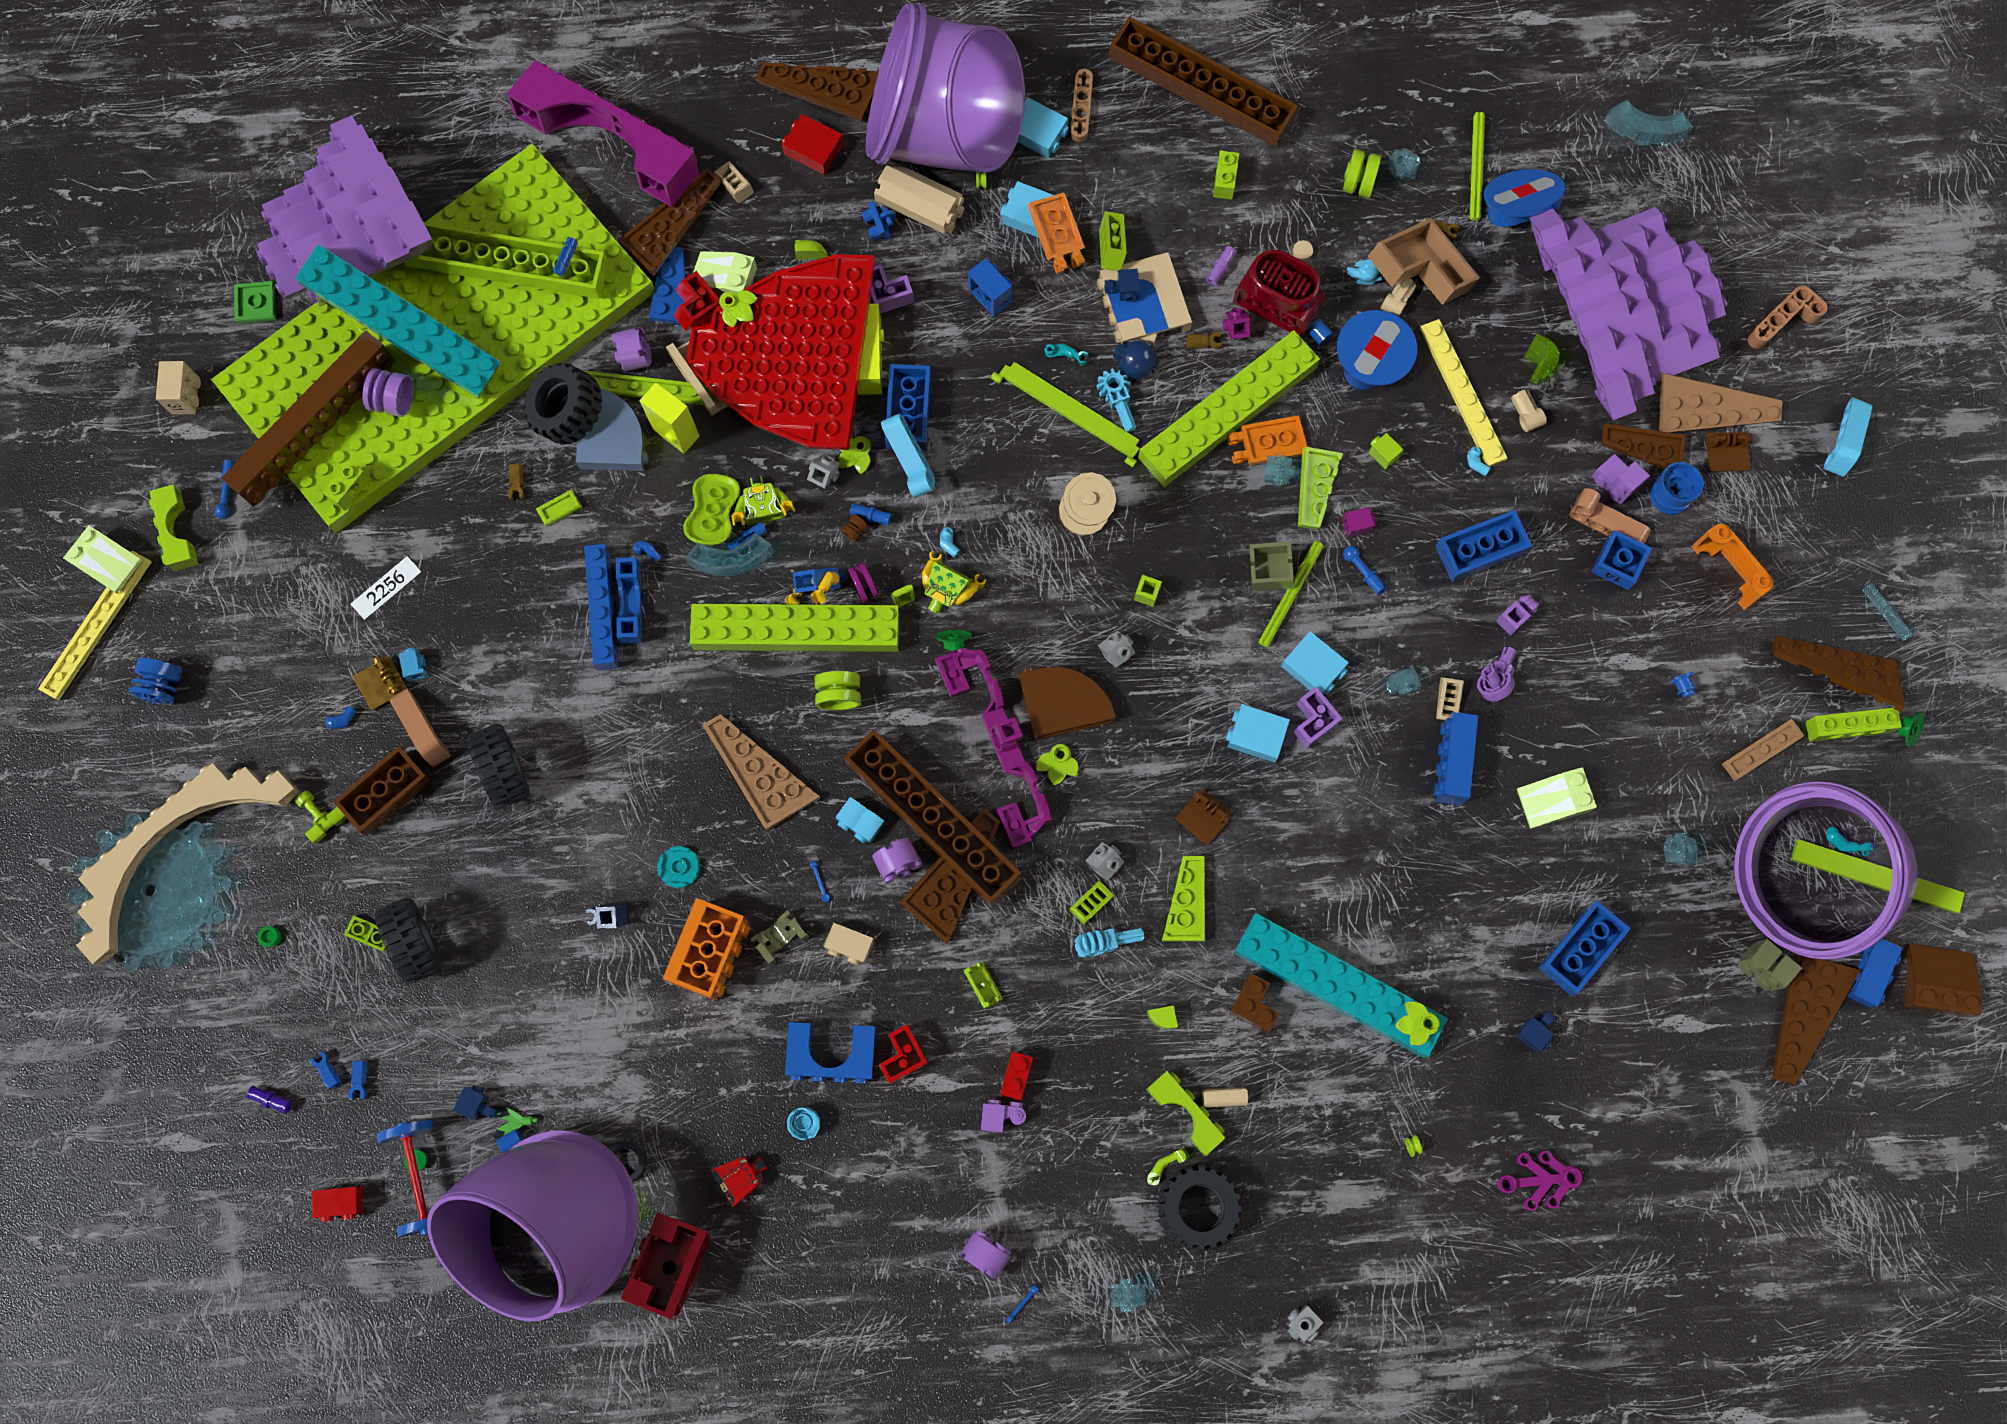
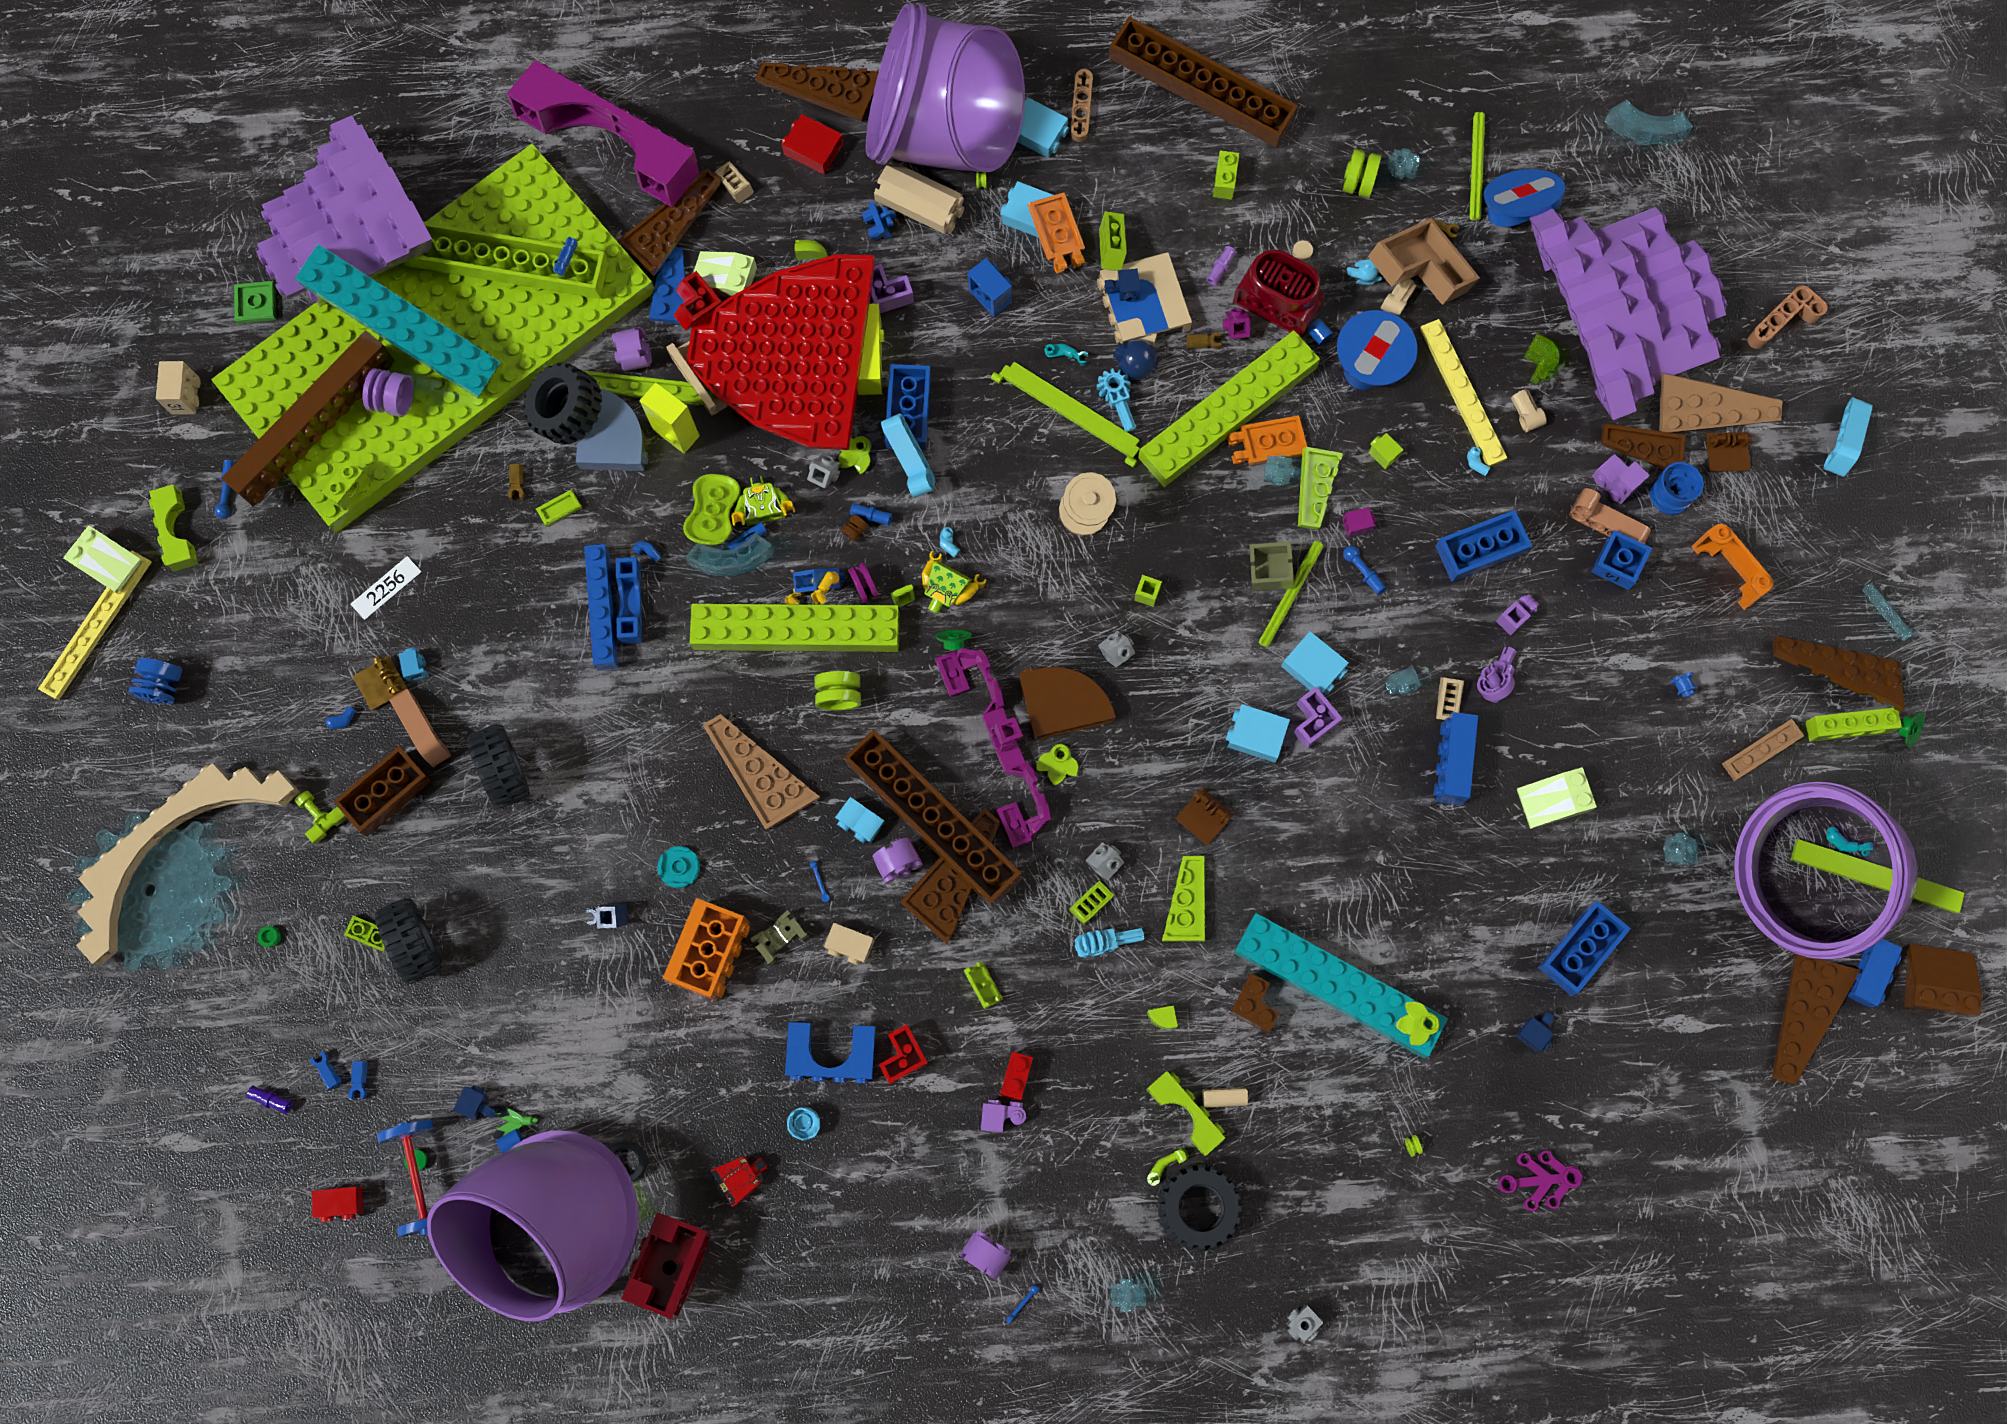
lime plate [719,290,757,328] -> none
olive piece [1737,939,1802,992] -> none

